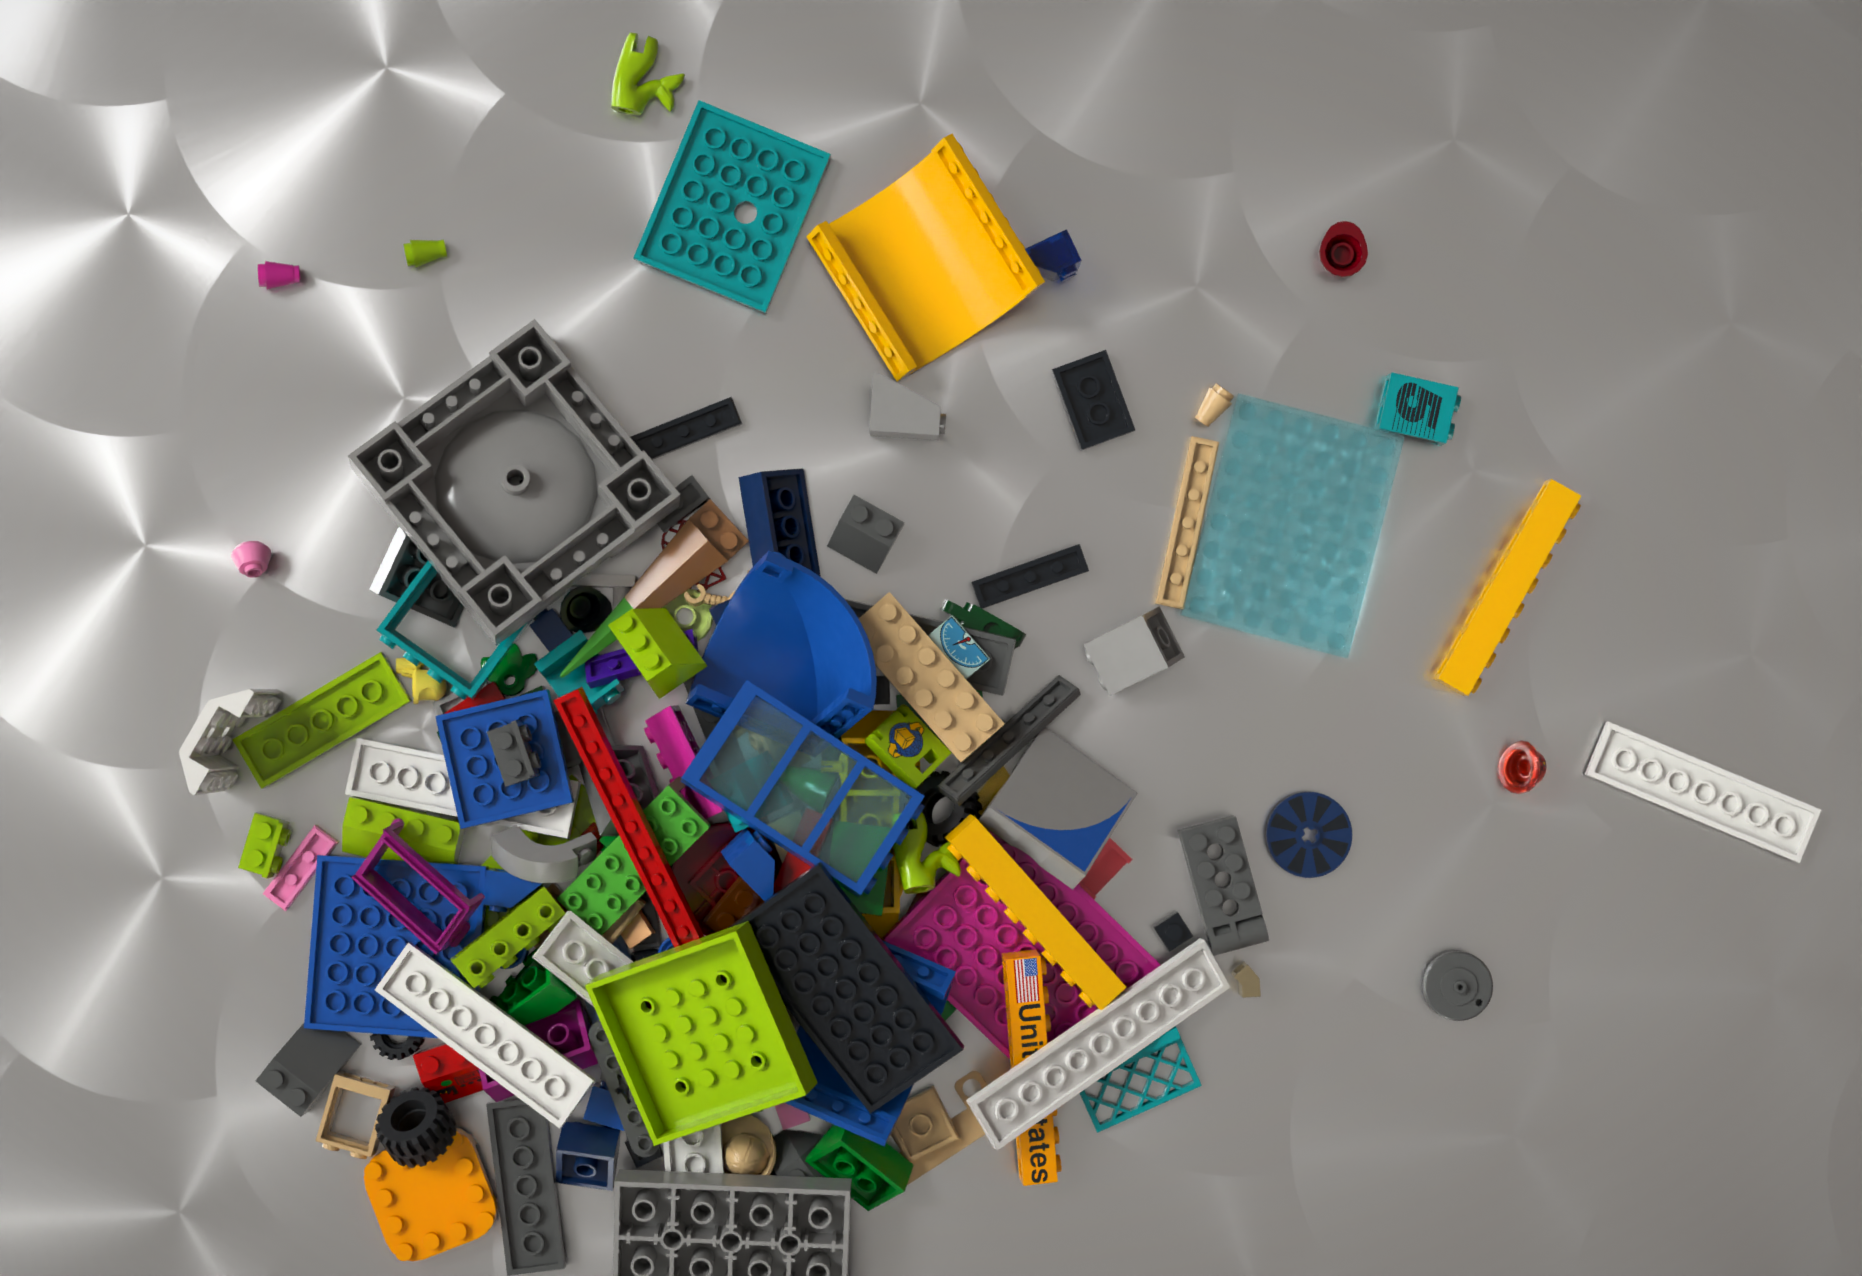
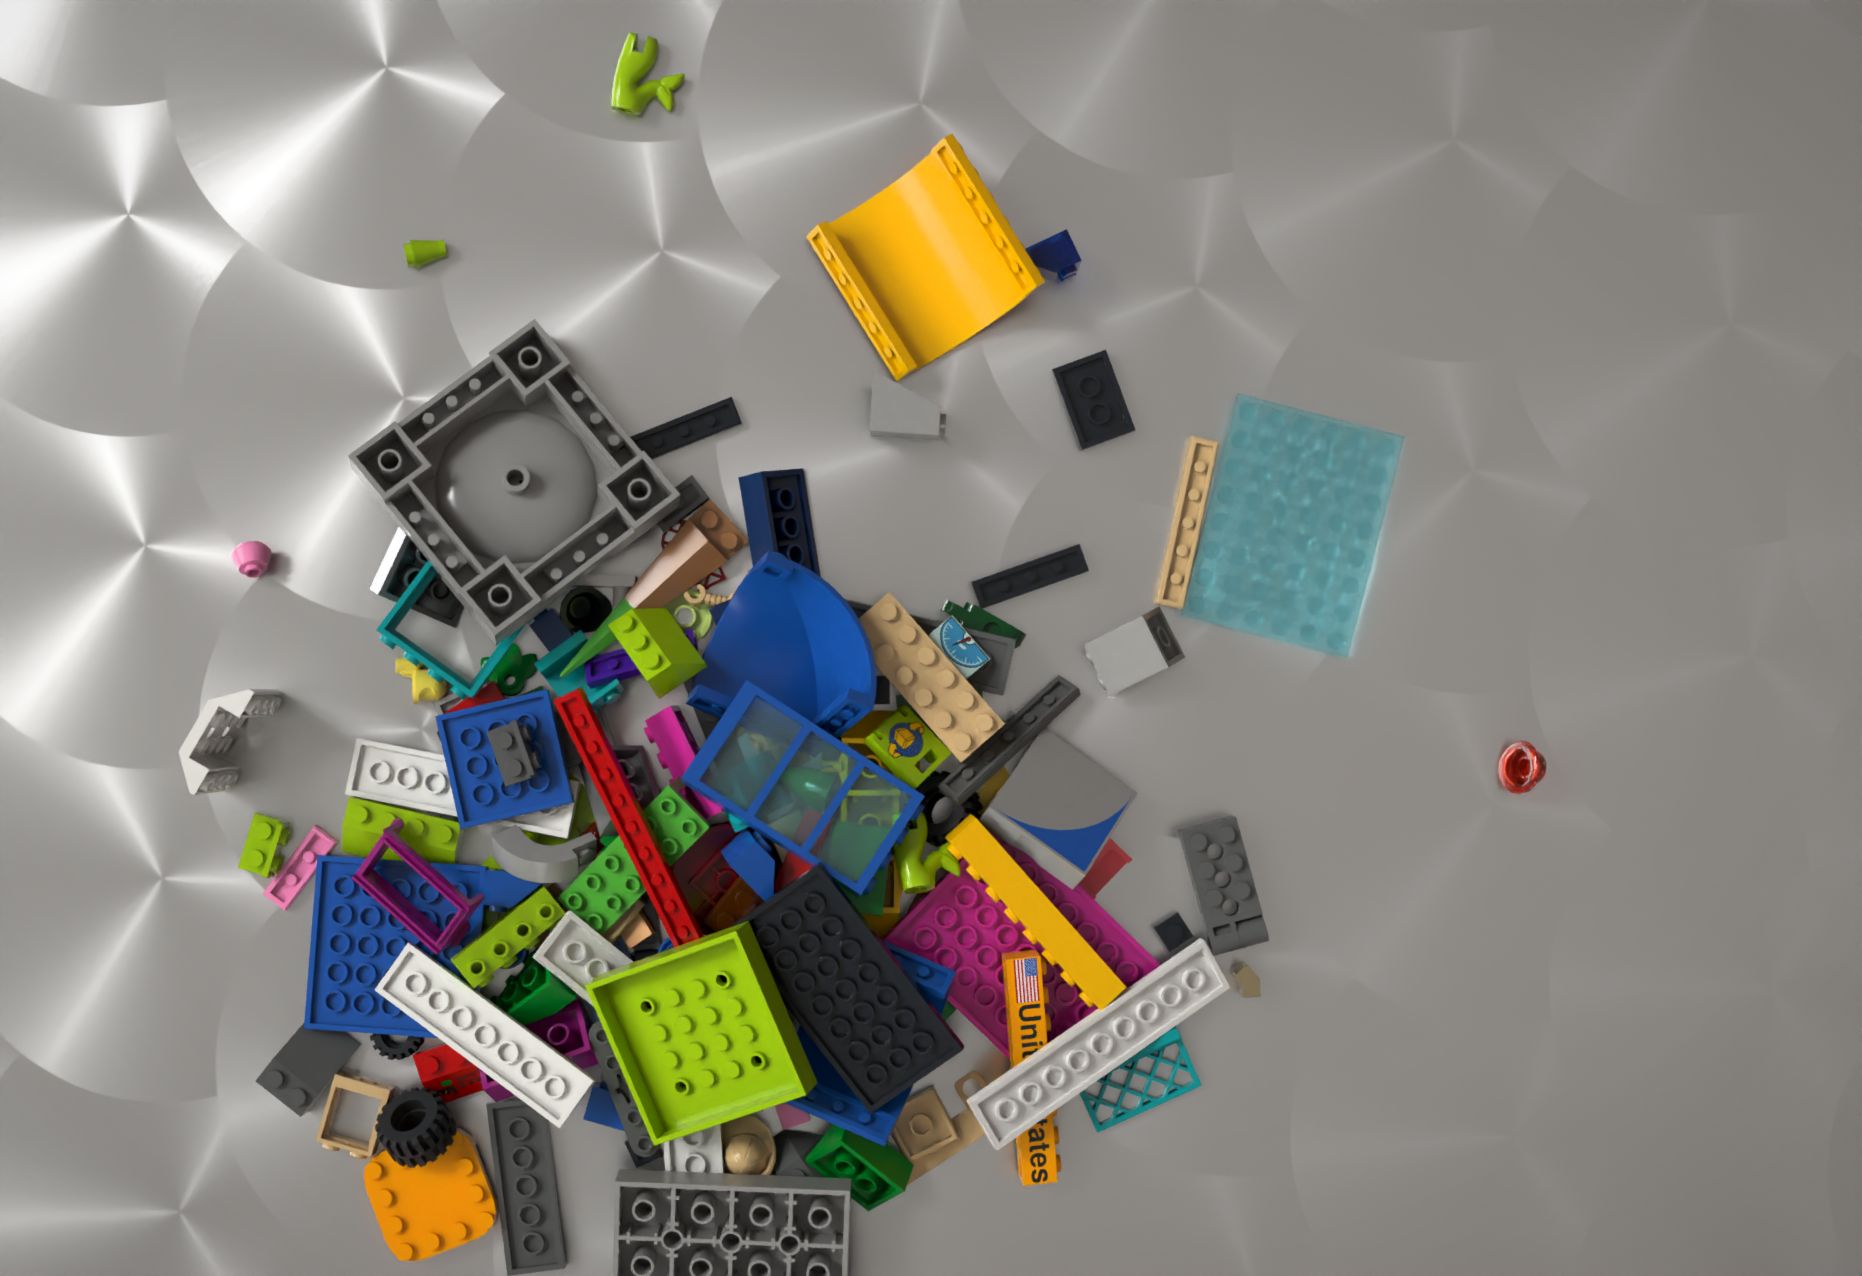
lime plate [232,652,412,789] -> none
dark pink cone [258,261,300,290] -> none
dark blue slope [556,1122,620,1191] -> none
teal plate [633,100,831,314] -> none
dark grey slope [827,495,904,574] -> none
tan cone [1195,383,1234,427] -> none
dark blue piece [1266,792,1352,878] -> none
dark red piece [1319,221,1368,277] -> none
teal panel [1375,372,1461,446] -> none
dark grey wheel [1422,951,1493,1021] -> none
yellow brick [1433,479,1581,696] -> none
white plate [1584,722,1821,863] -> none

